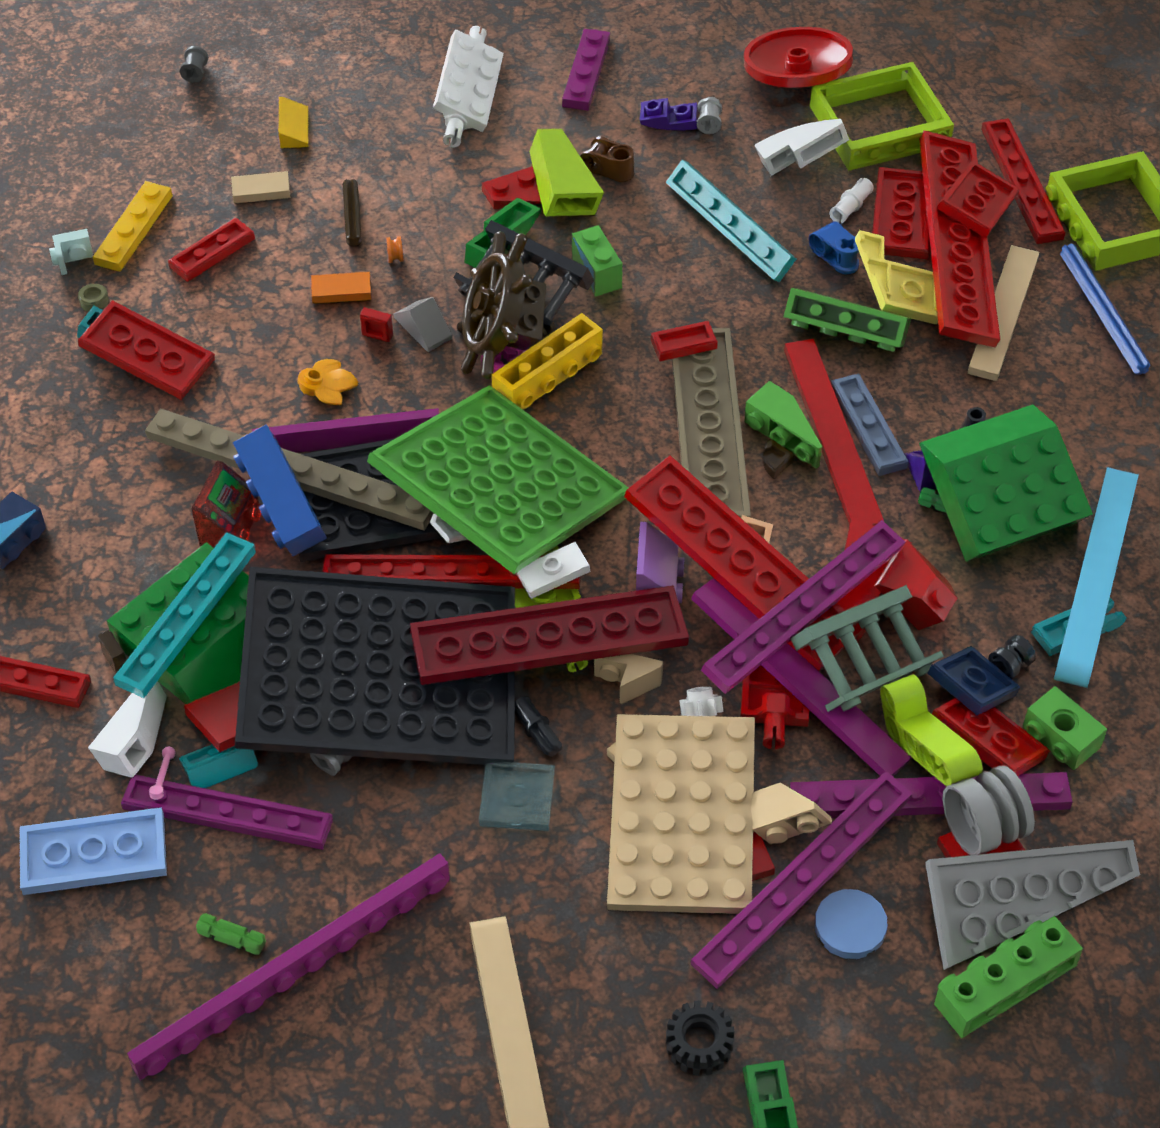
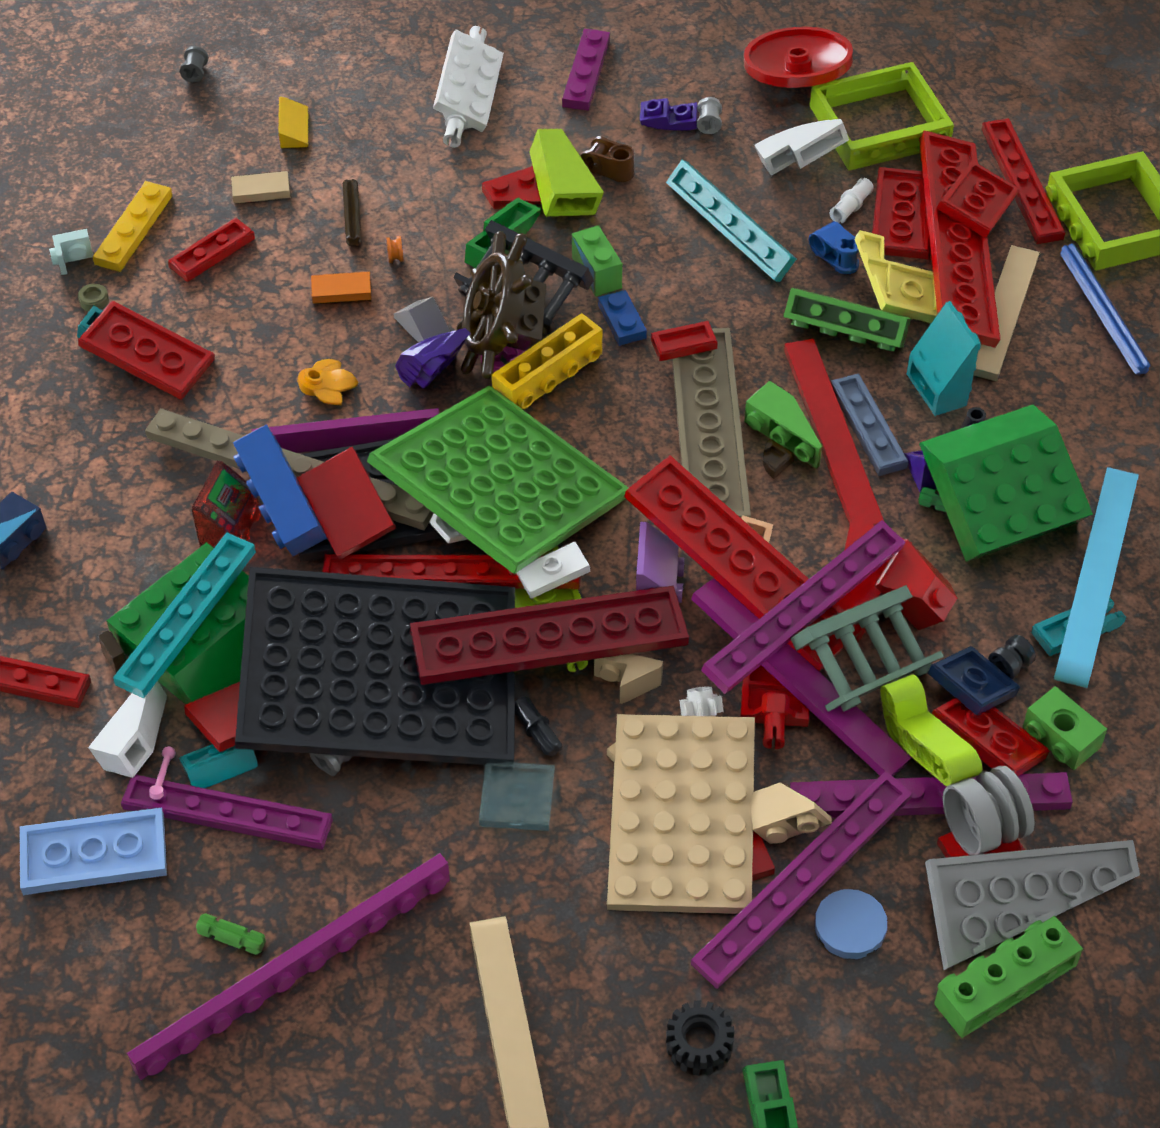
red tile [360,307,393,342] -> none
none -> red tile [297,447,396,560]
none -> dark purple slope [395,328,471,389]
none -> blue plate [598,290,647,346]
none -> teal slope [906,301,981,416]

